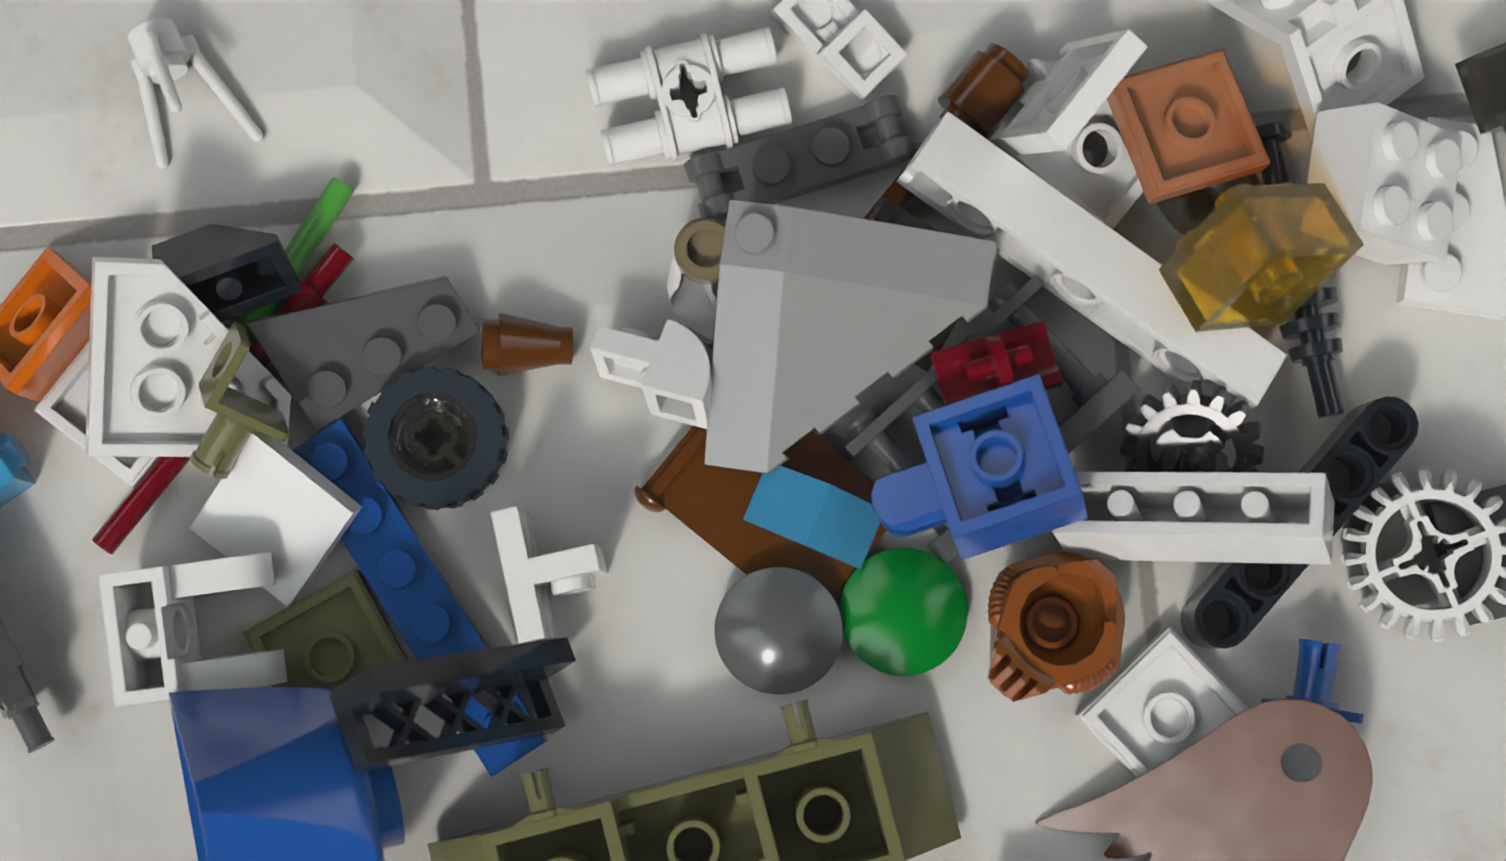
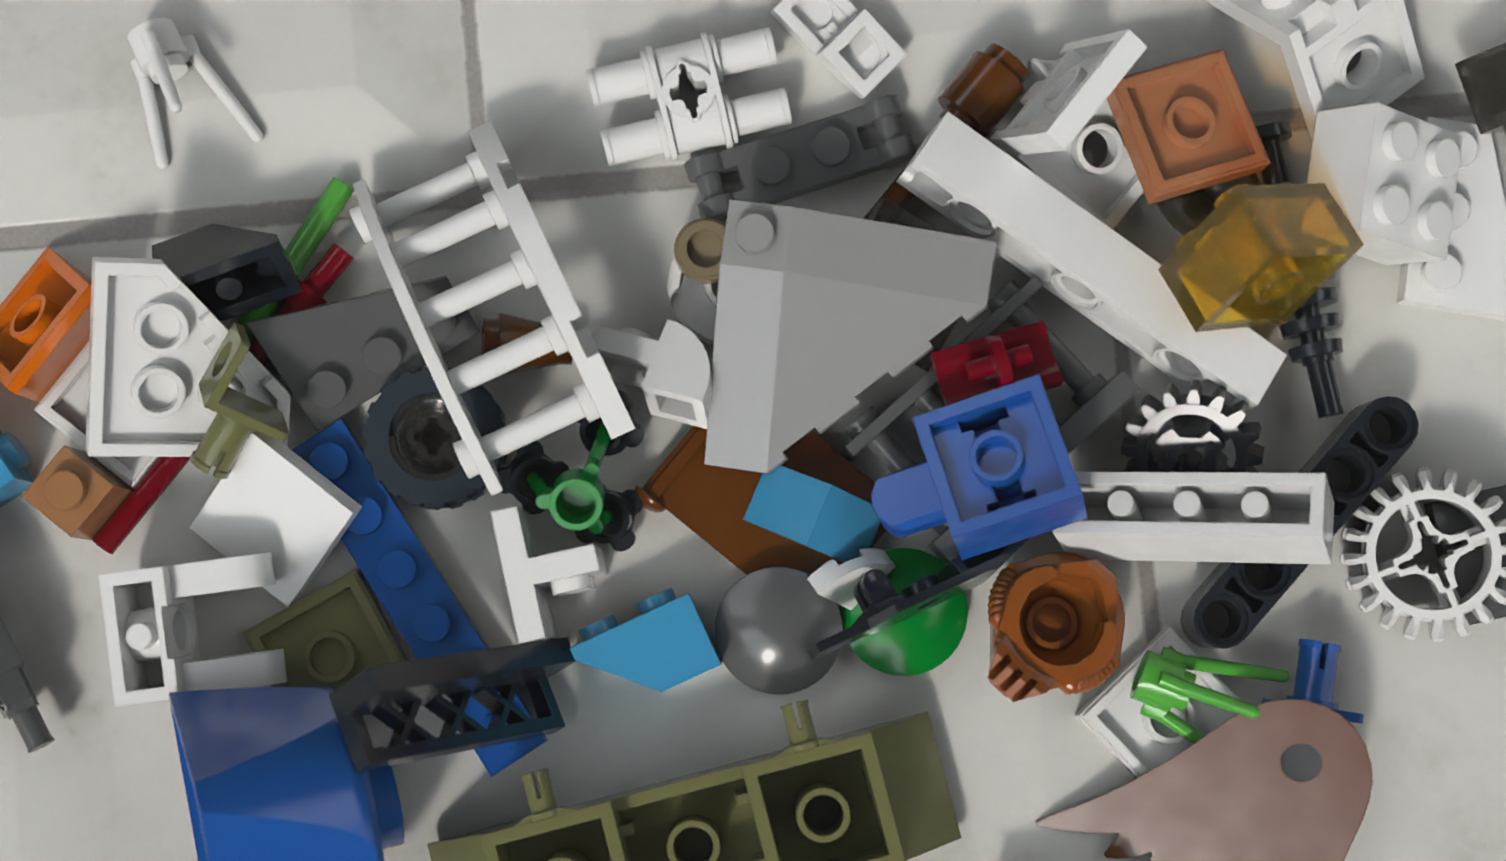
none -> medium nougat brick [22,446,132,540]
none -> white fence [349,120,635,496]
none -> plant [497,390,644,552]
none -> dark azure slope [570,588,722,692]
none -> white tile [807,548,896,610]
none -> black piece [808,538,1030,661]
none -> bright green plant [1130,647,1290,744]

